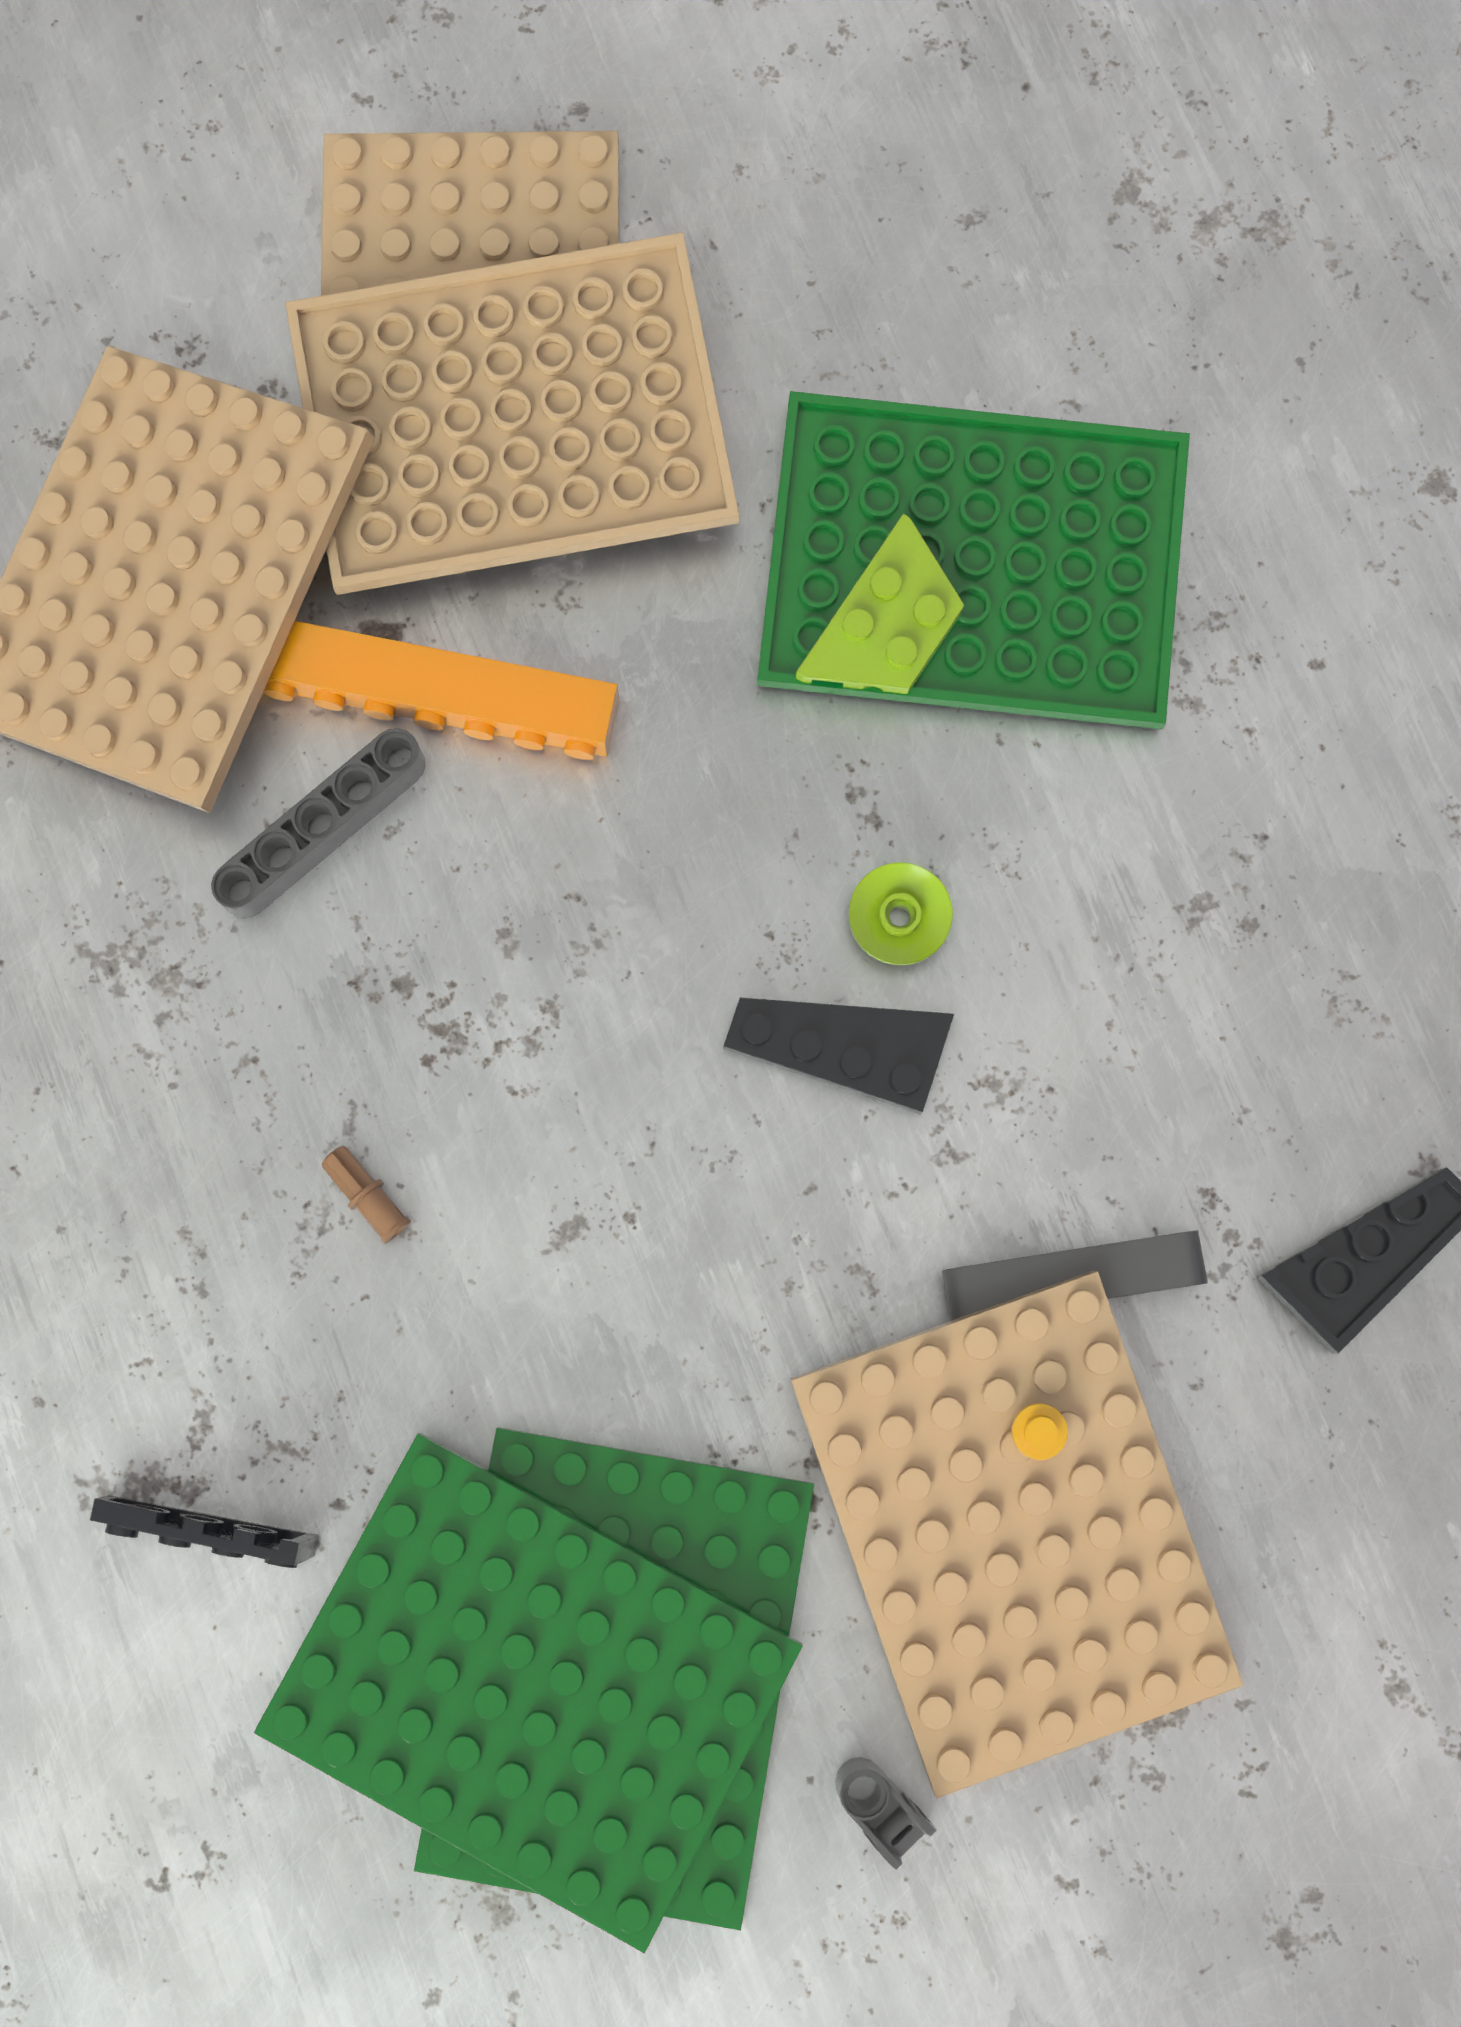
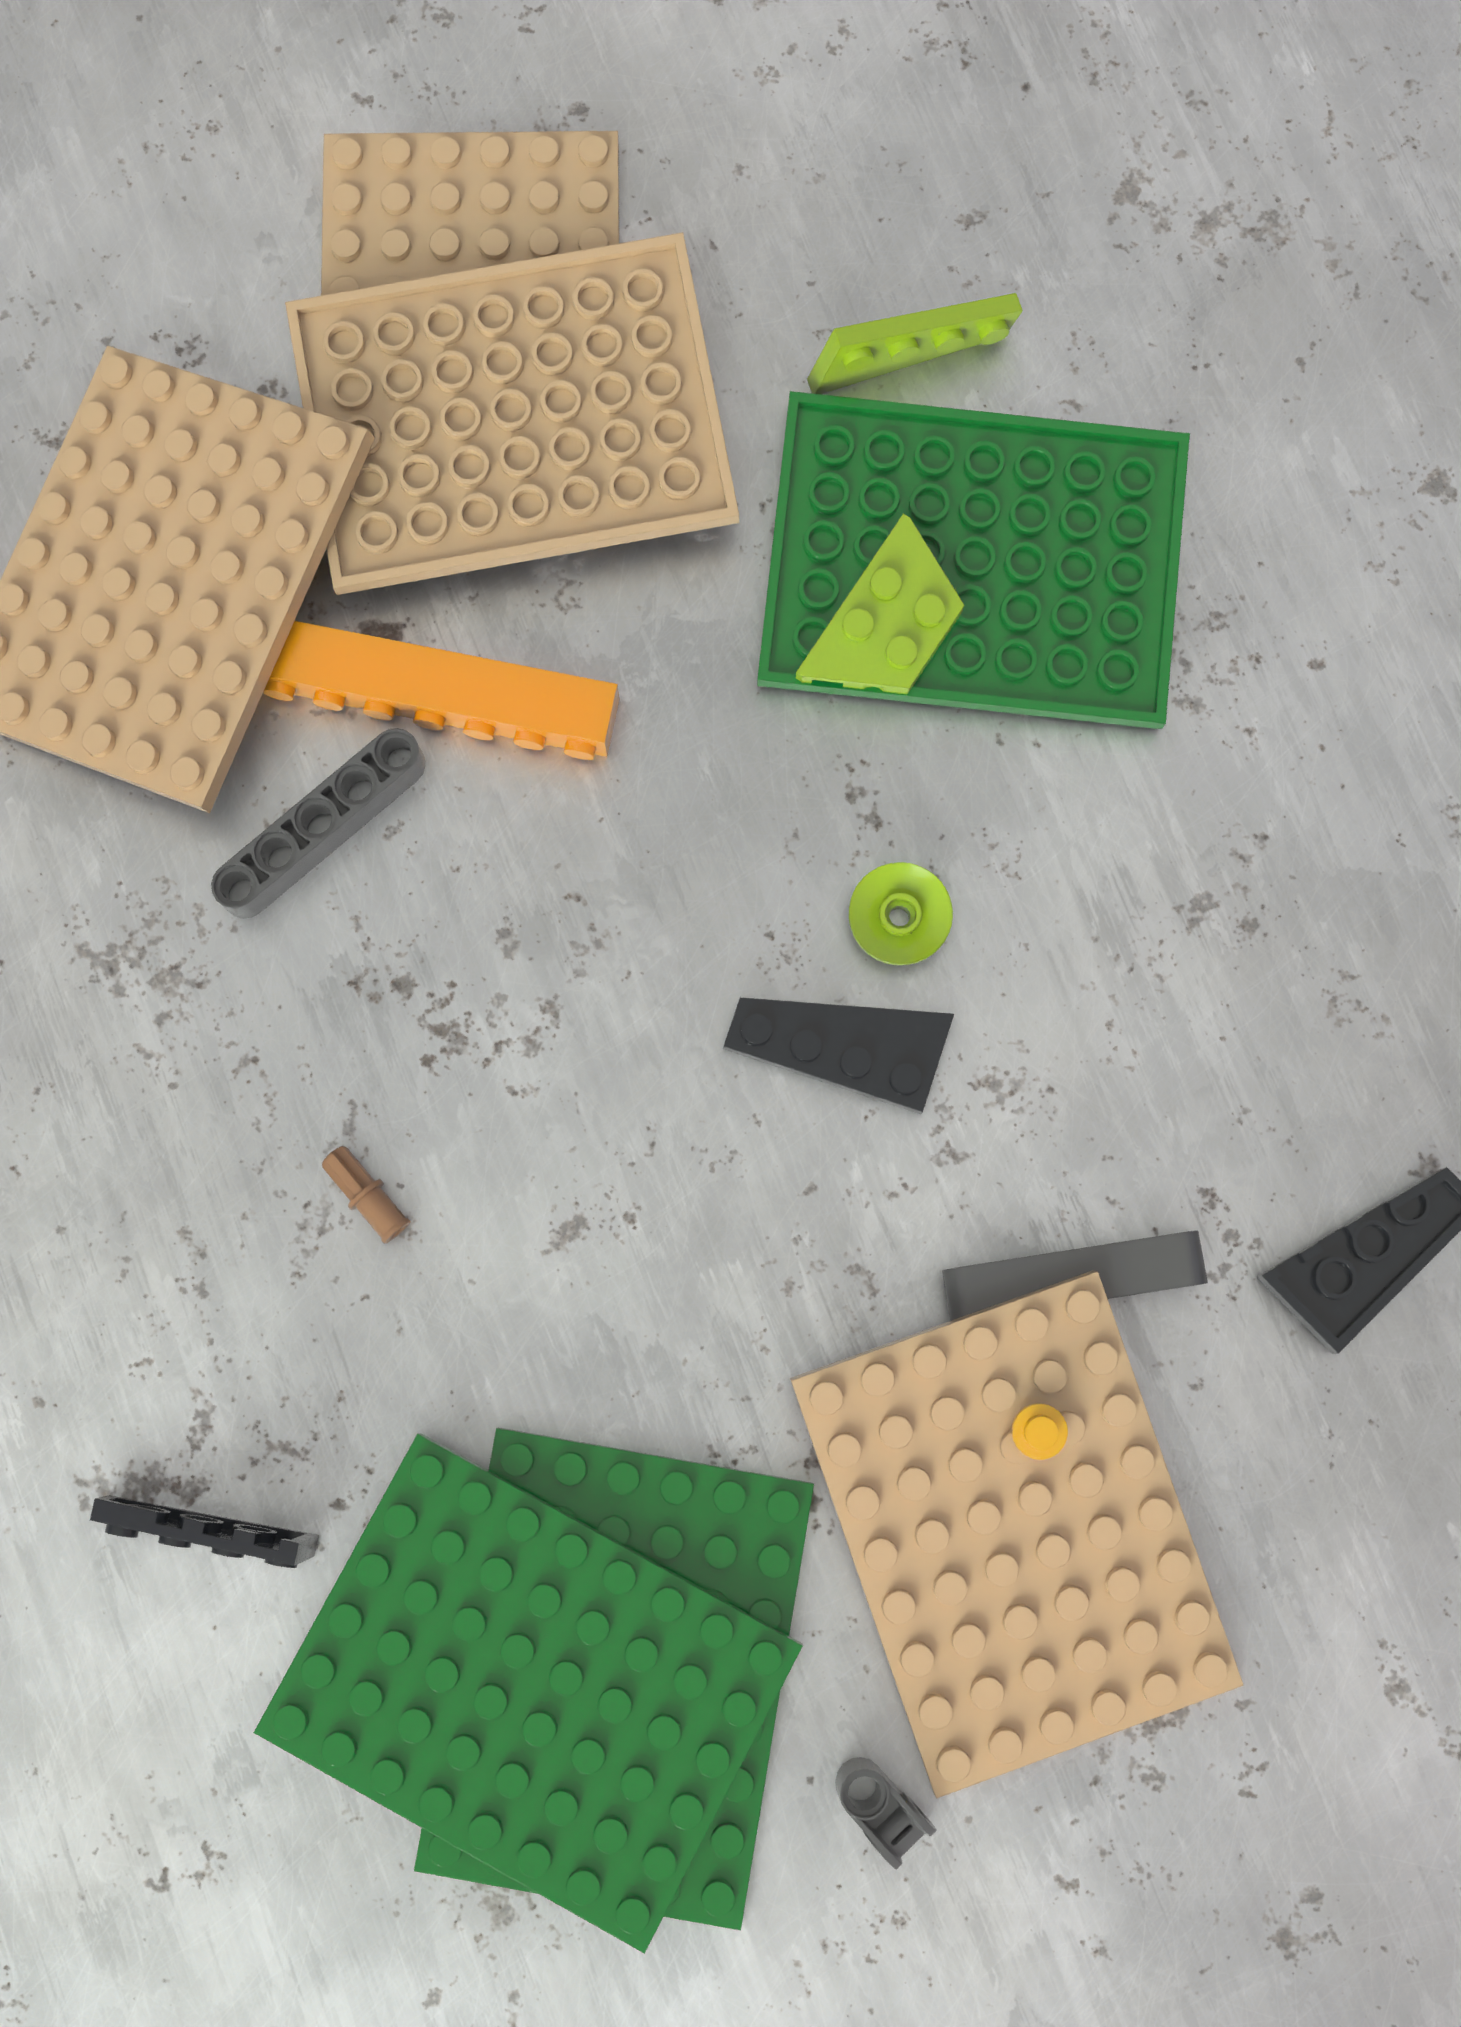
none -> lime wing [807,293,1023,394]

